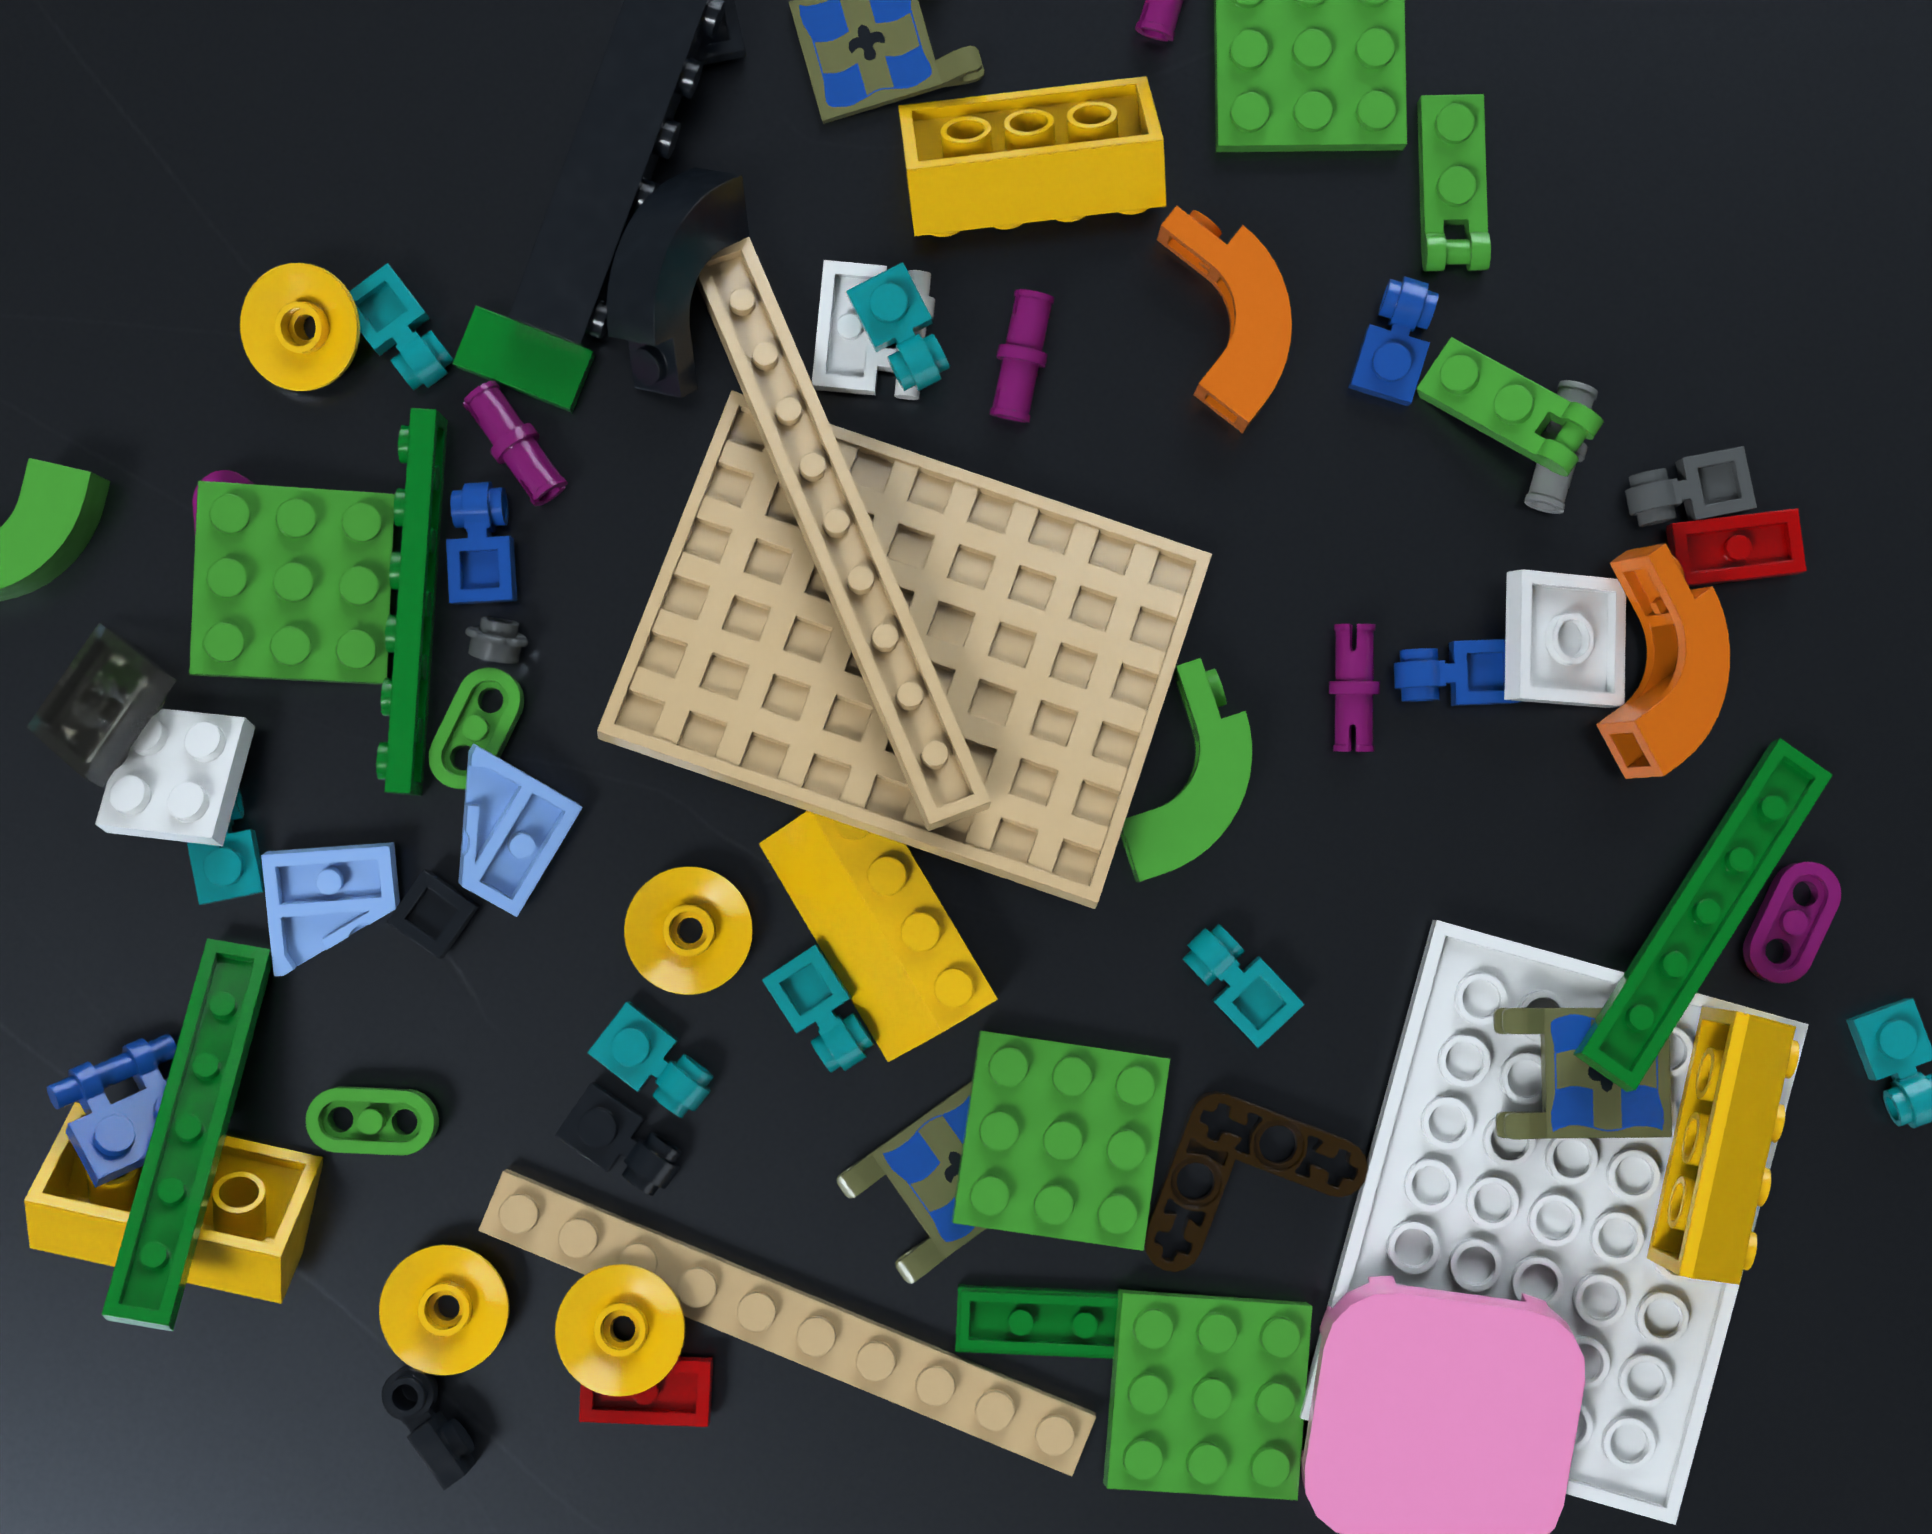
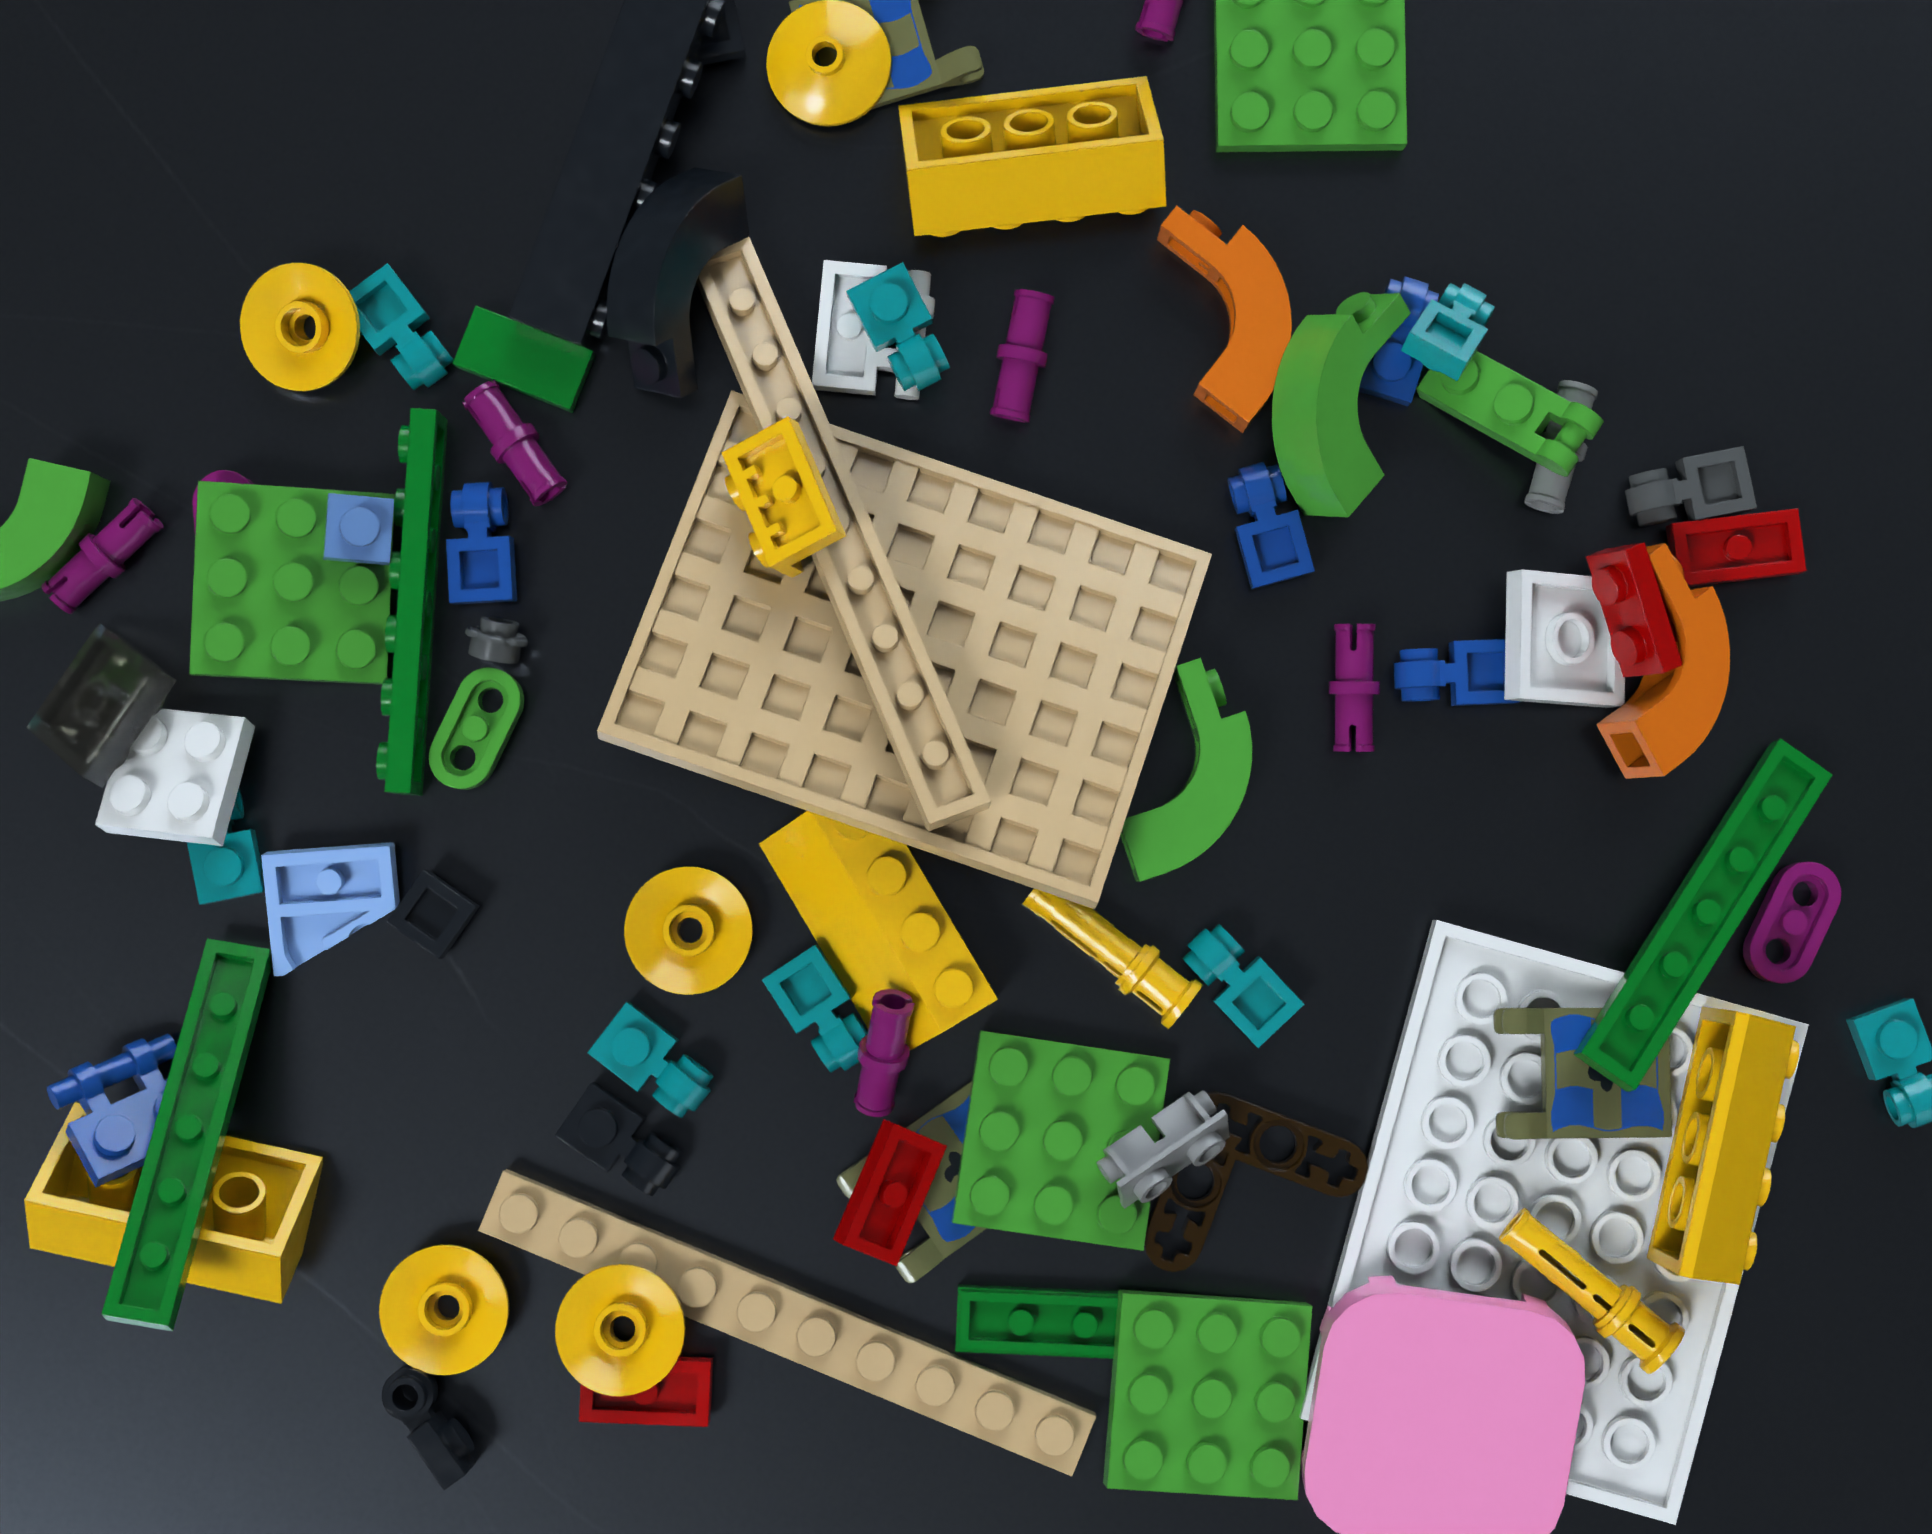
bright green plate [306,1086,439,1155] -> none
light blue wing [458,743,583,917] -> none
bright green plate [1417,94,1491,272] -> none
none -> magenta pin [41,498,163,614]
none -> medium blue plate [323,493,394,565]
none -> yellow bracket [722,416,846,578]
none -> yellow dish [766,0,892,127]
none -> red plate [833,1119,947,1266]
none -> magenta pin [854,989,914,1117]
none -> yellow pin [1022,889,1203,1029]
none -> light grey hinge [1096,1090,1230,1209]
none -> blue plate [1227,462,1315,590]
none -> bright green arch [1272,292,1411,517]
none -> teal plate [1401,283,1495,381]
none -> yellow pin [1499,1208,1685,1374]
none -> red plate [1586,542,1683,677]

